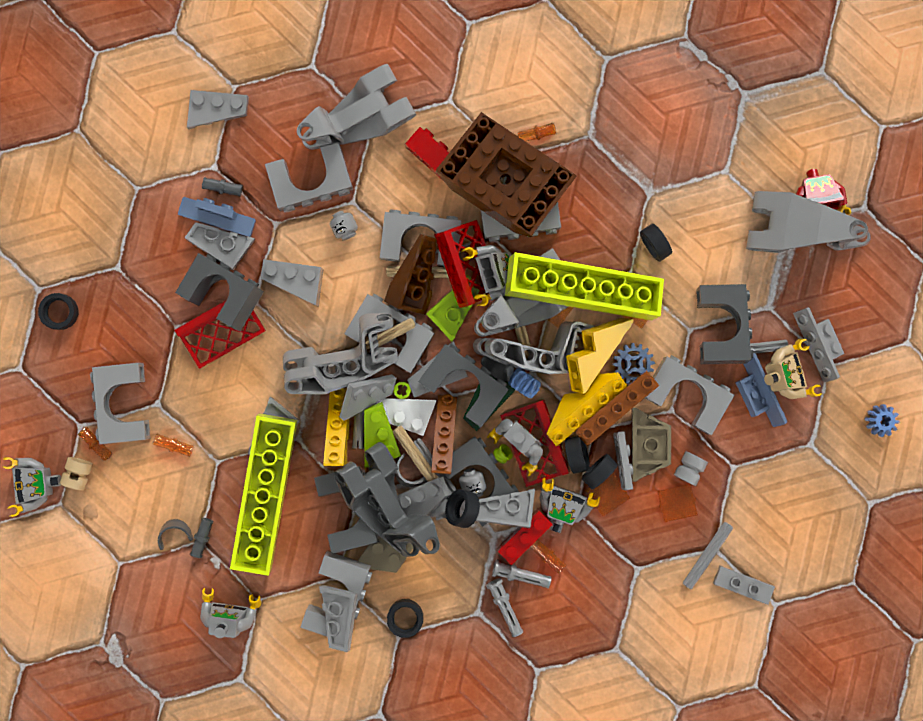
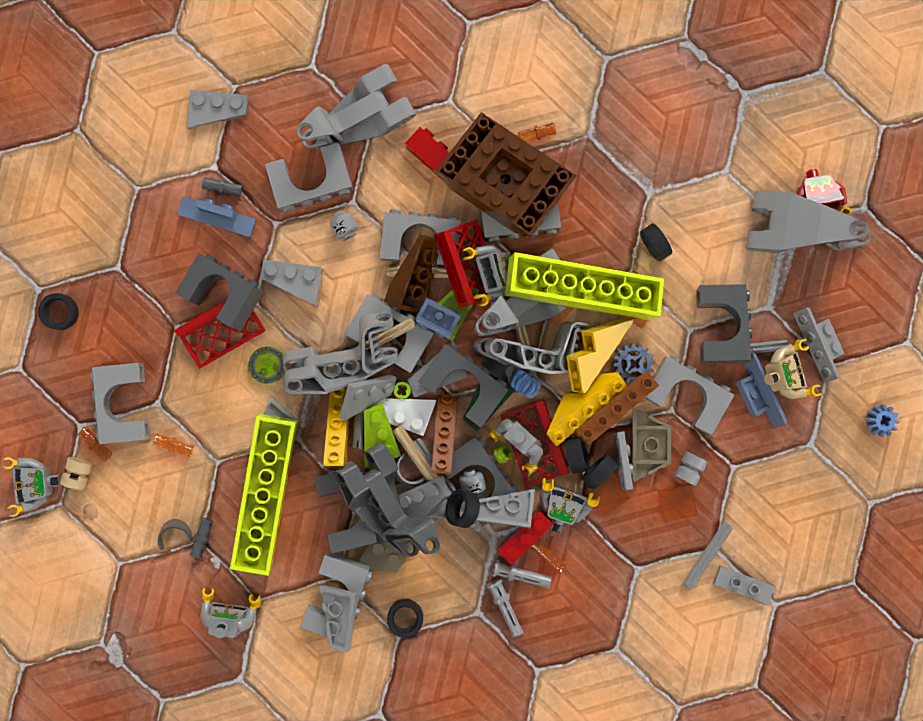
light grey wing [185,222,255,271] -> none
none -> tile [248,346,285,384]
none -> sand blue bracket [416,297,461,339]

